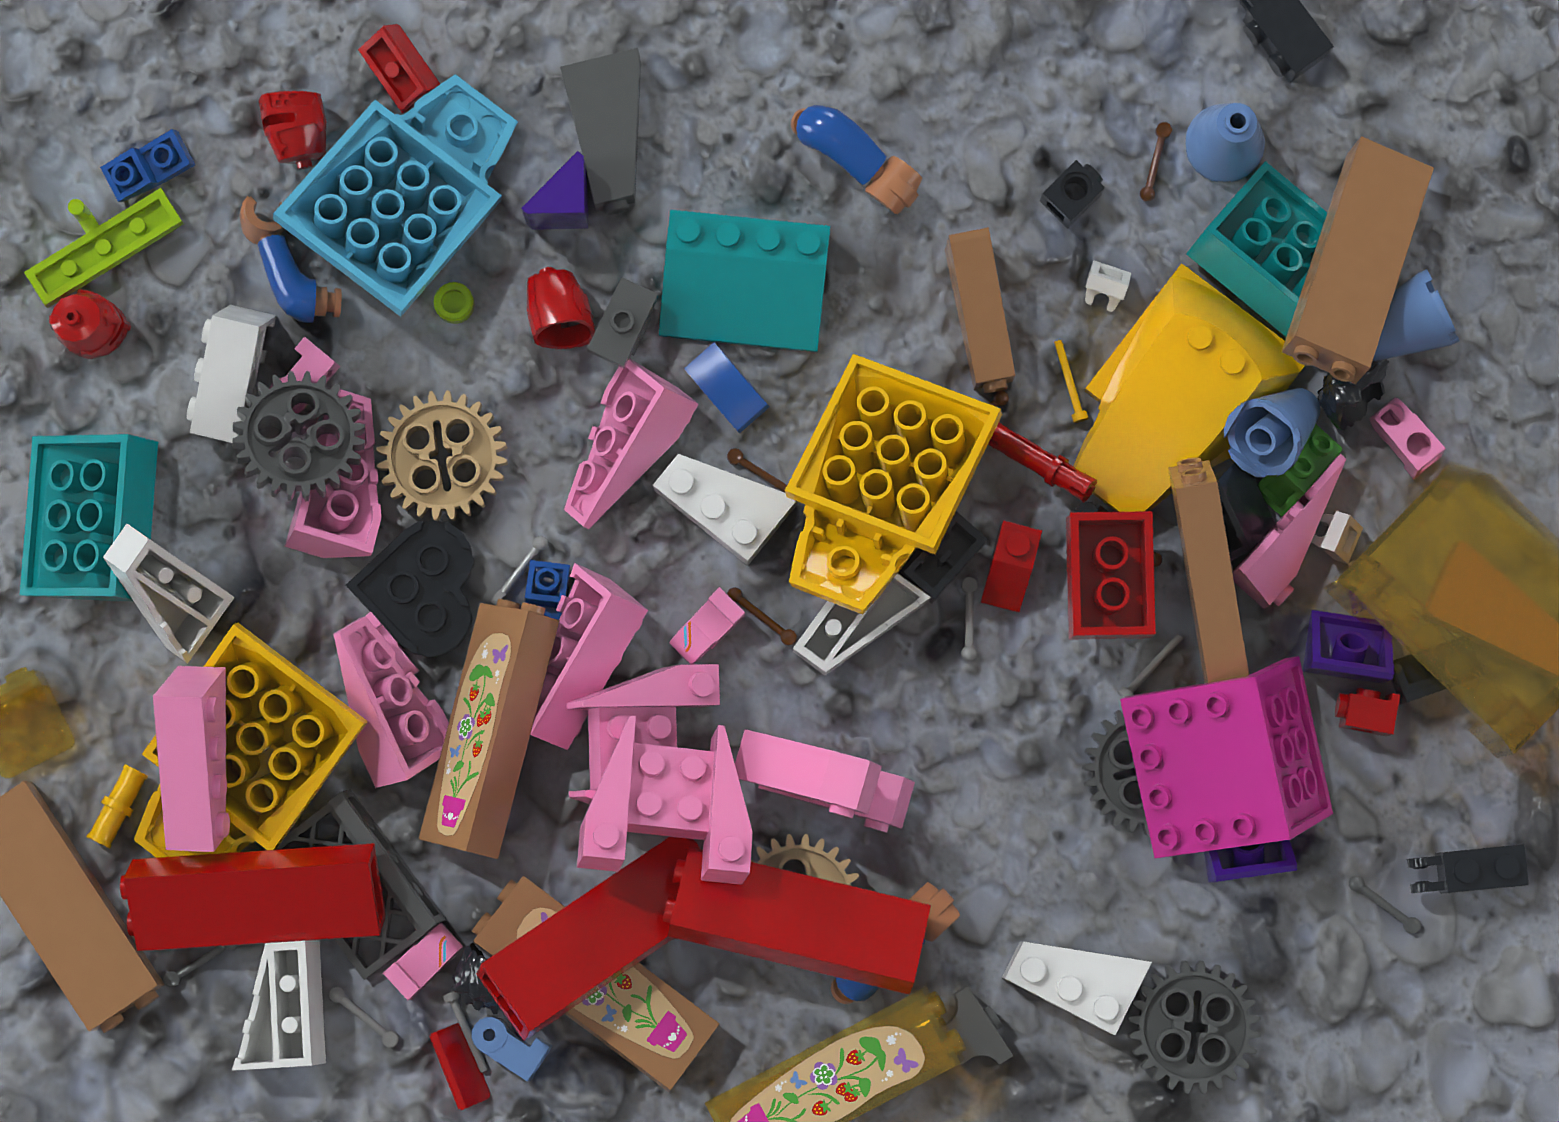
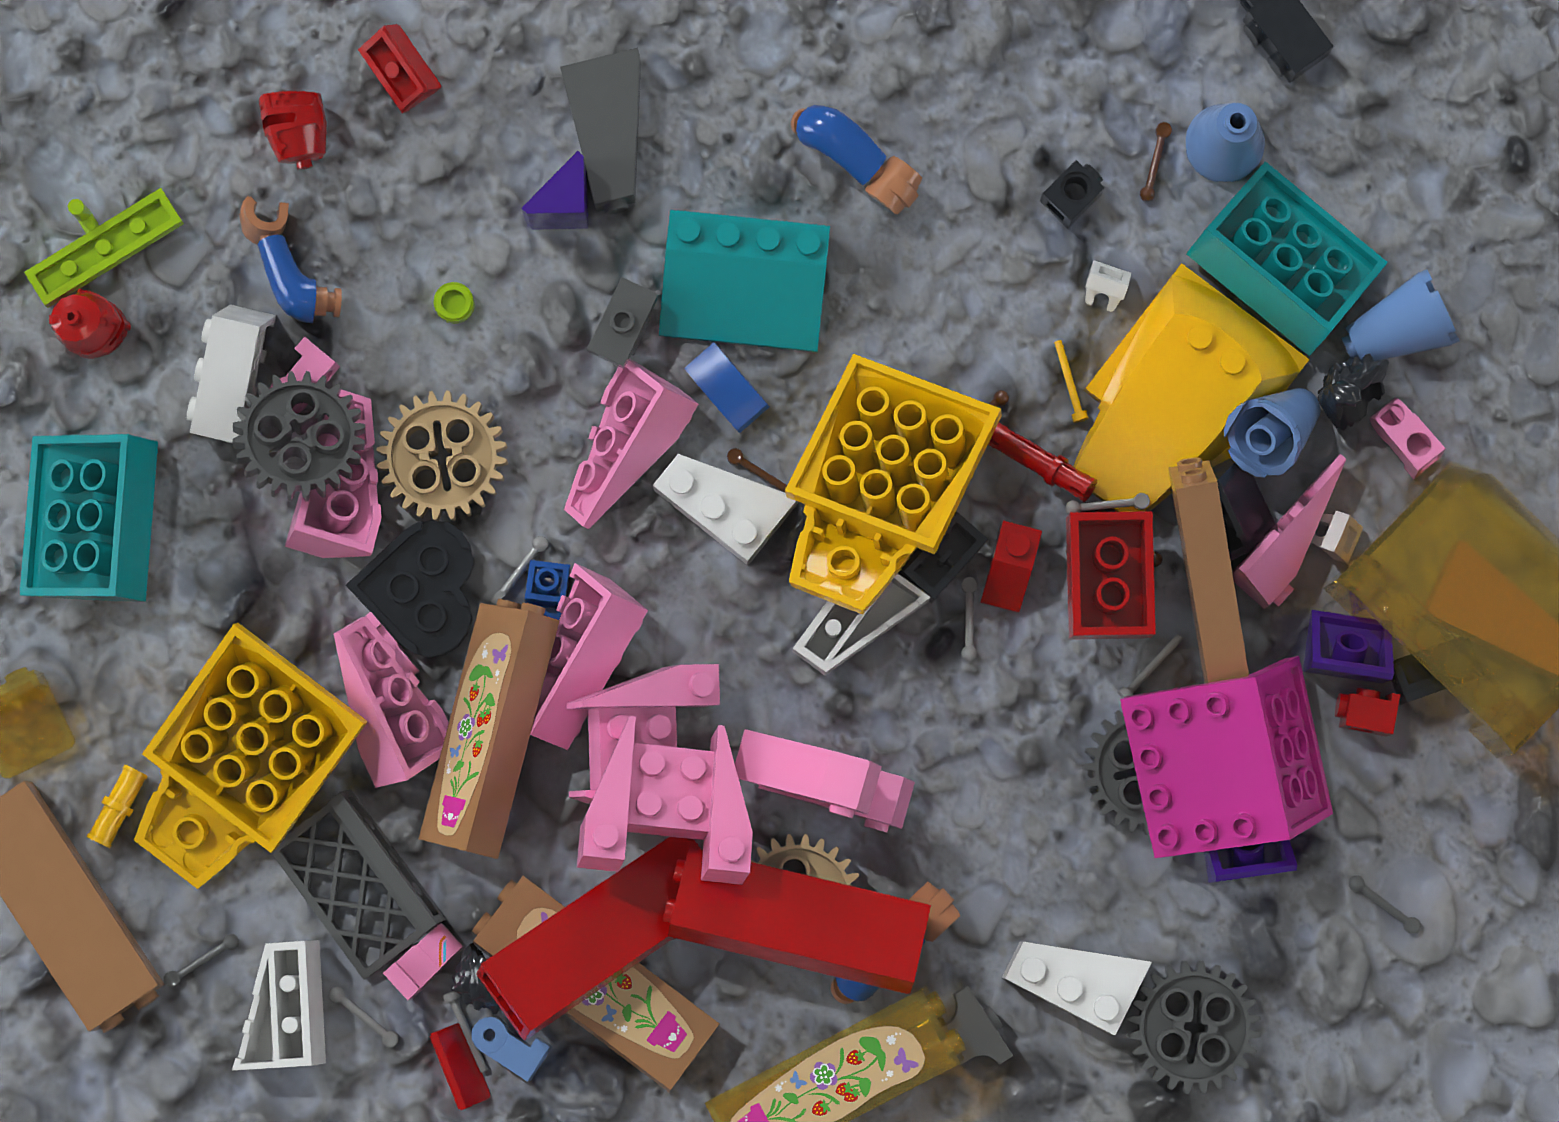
blue slope [100,129,196,203] -> none
white wedge [103,524,234,664] -> none
red brick [120,843,386,951] -> none
bright pink wedge [153,666,230,852] -> none
medium azure wedge [273,74,518,317] -> none
red helmet [527,267,596,349] -> none
bright pink leg [669,587,745,665] -> none
reddish brown hinge [727,587,797,646] -> none
medium nougat slope [945,227,1015,393] -> none
bright green bracket [1257,424,1342,517] -> none
medium nougat brick [1282,136,1434,384] -> none
black hinge [1407,844,1529,894] -> none
none -> light grey hinge [1065,493,1150,515]

